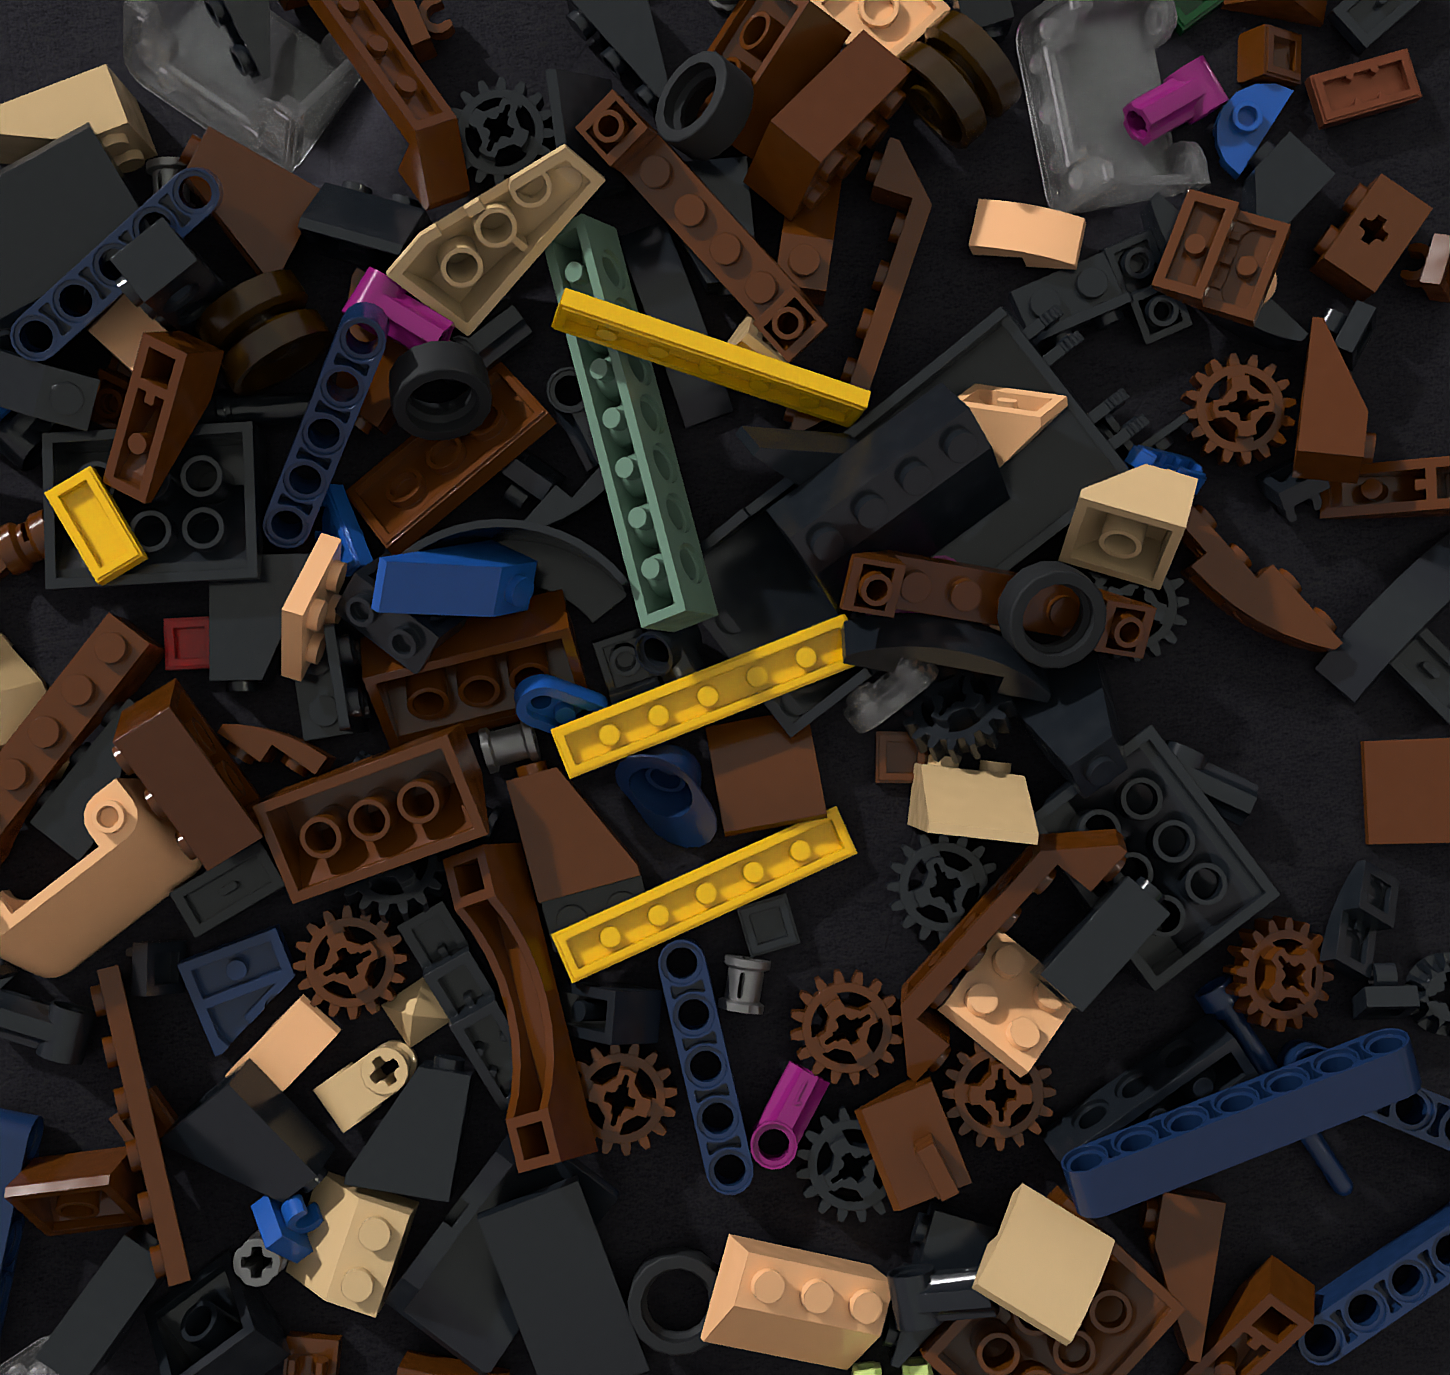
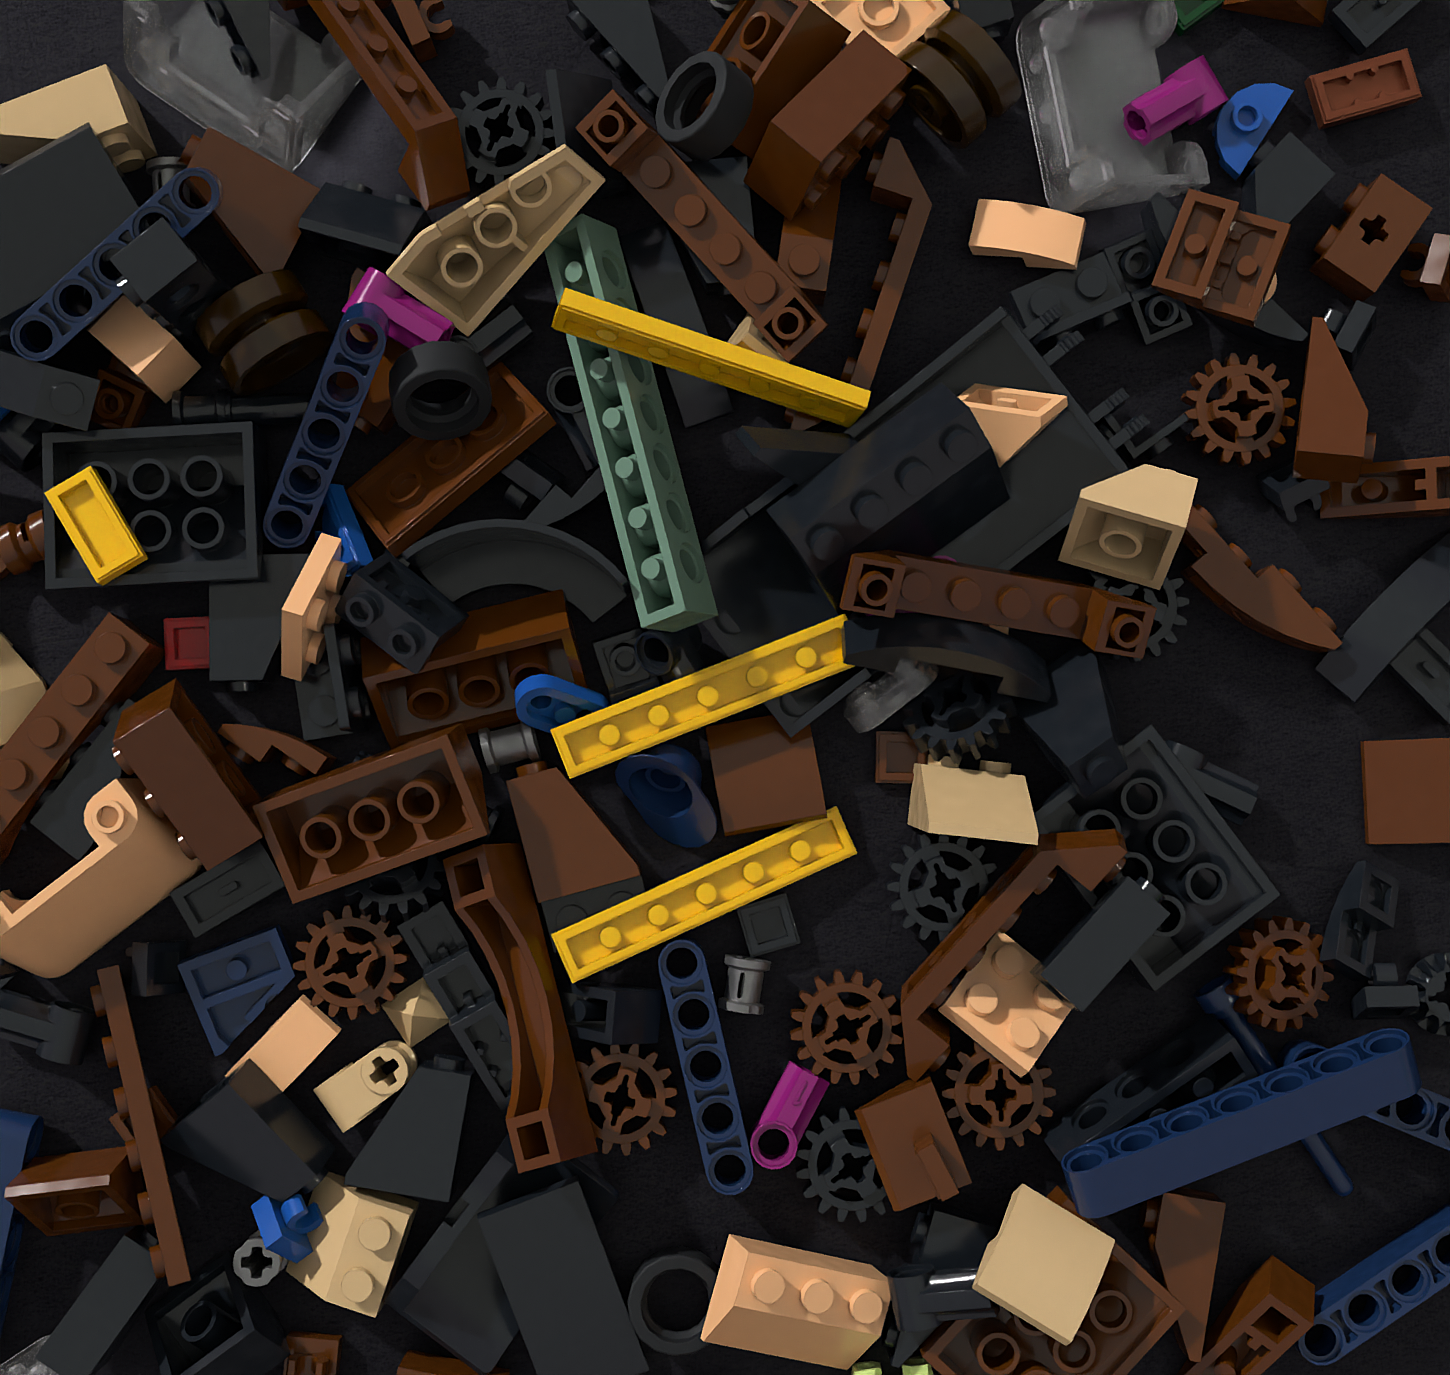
reddish brown slope [102,331,225,504] -> none
blue slope [371,540,538,617] -> none
black tyre [997,561,1107,668] -> none
blue plate [1124,444,1207,495] -> none
reddish brown slope [1237,24,1302,87] -> none

